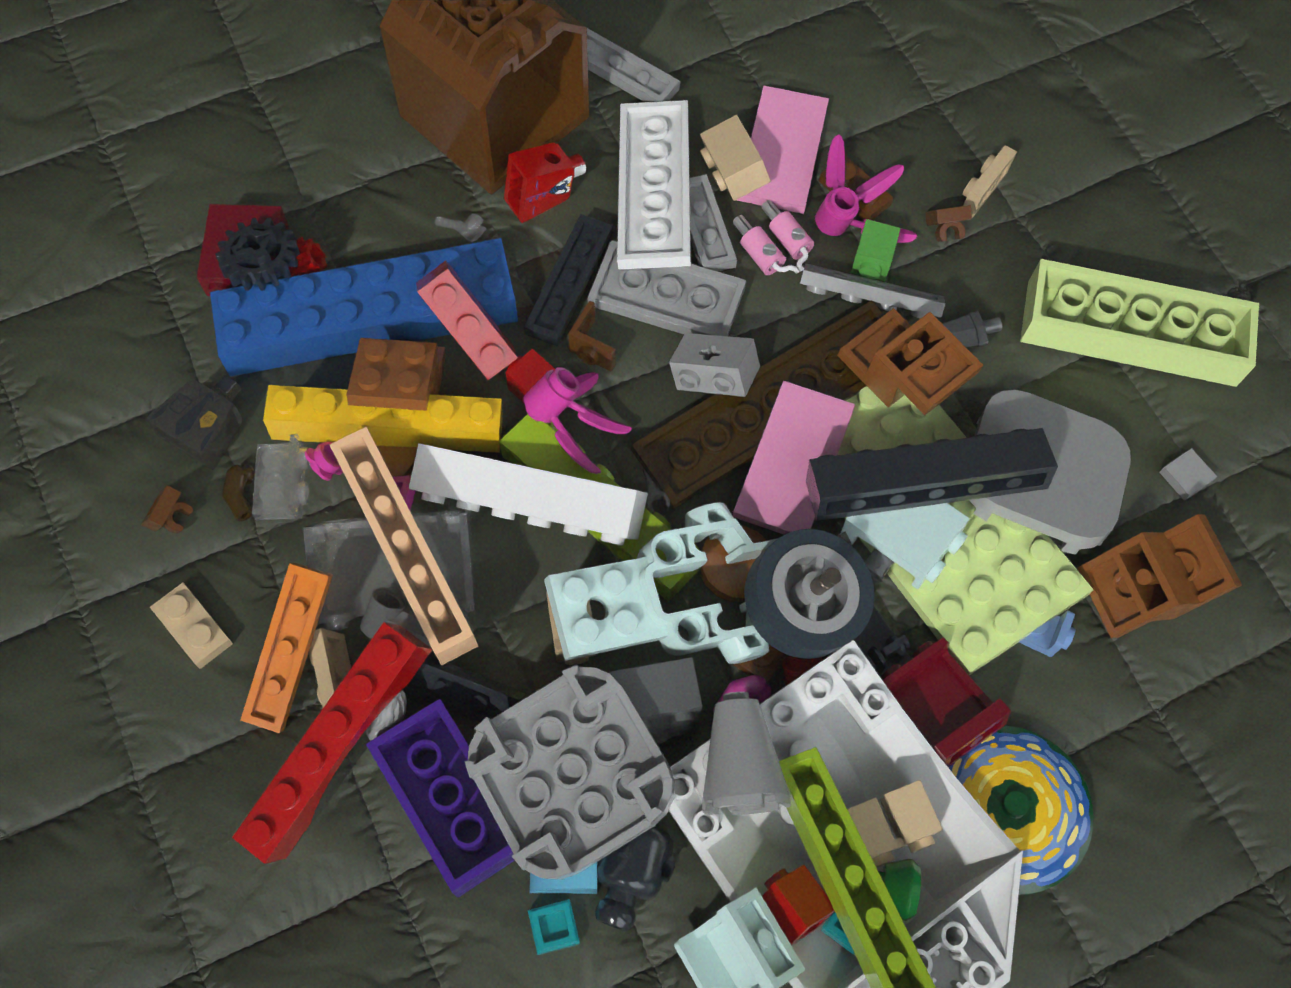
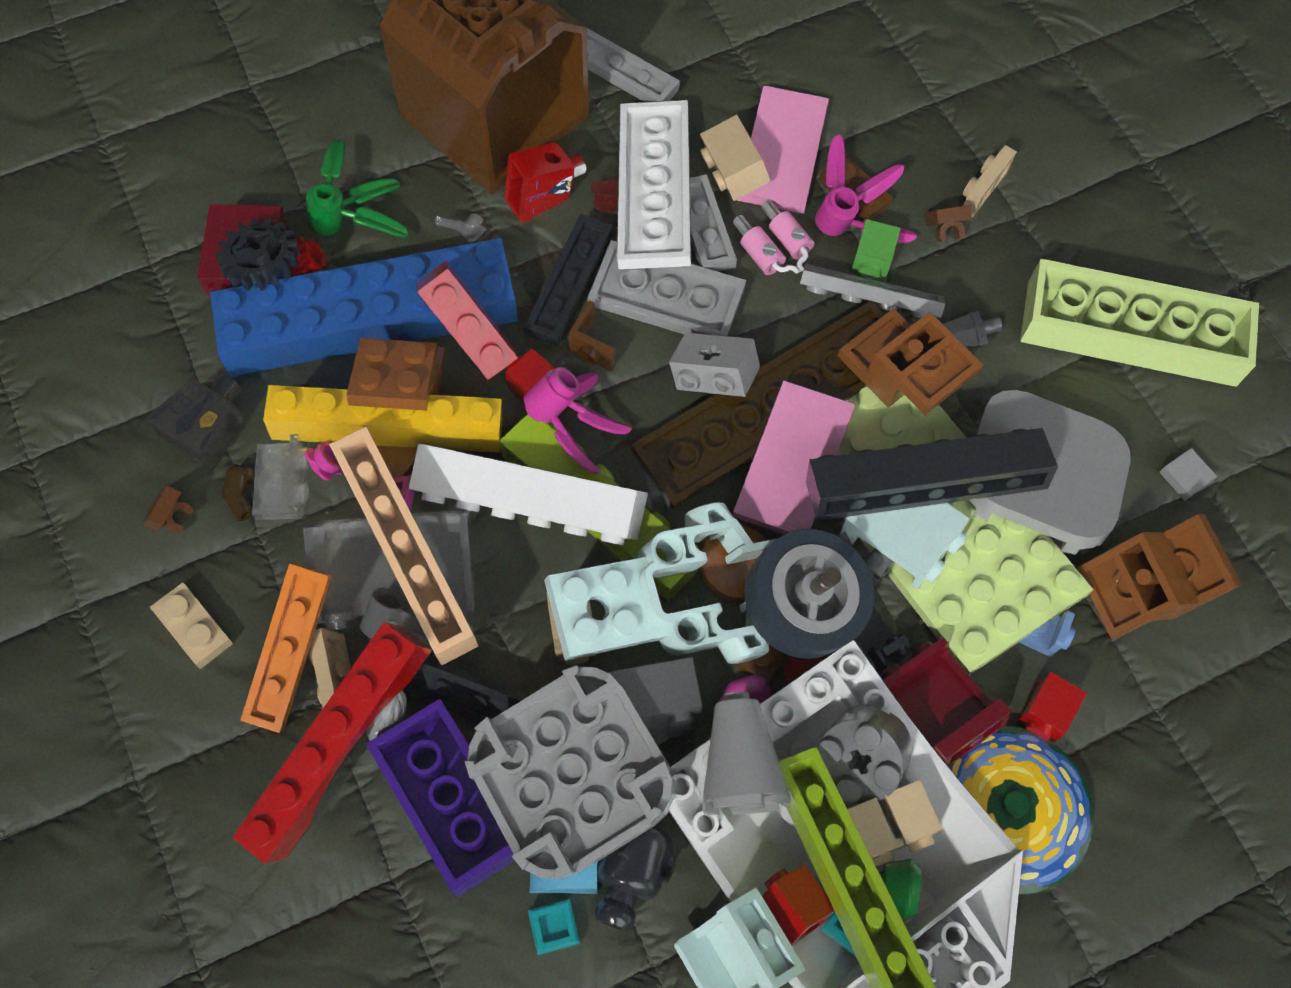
none -> green plant [306,140,409,238]
none -> clear red plate [591,178,619,213]
none -> dark grey brick [817,704,912,804]
none -> red brick [1017,671,1087,743]

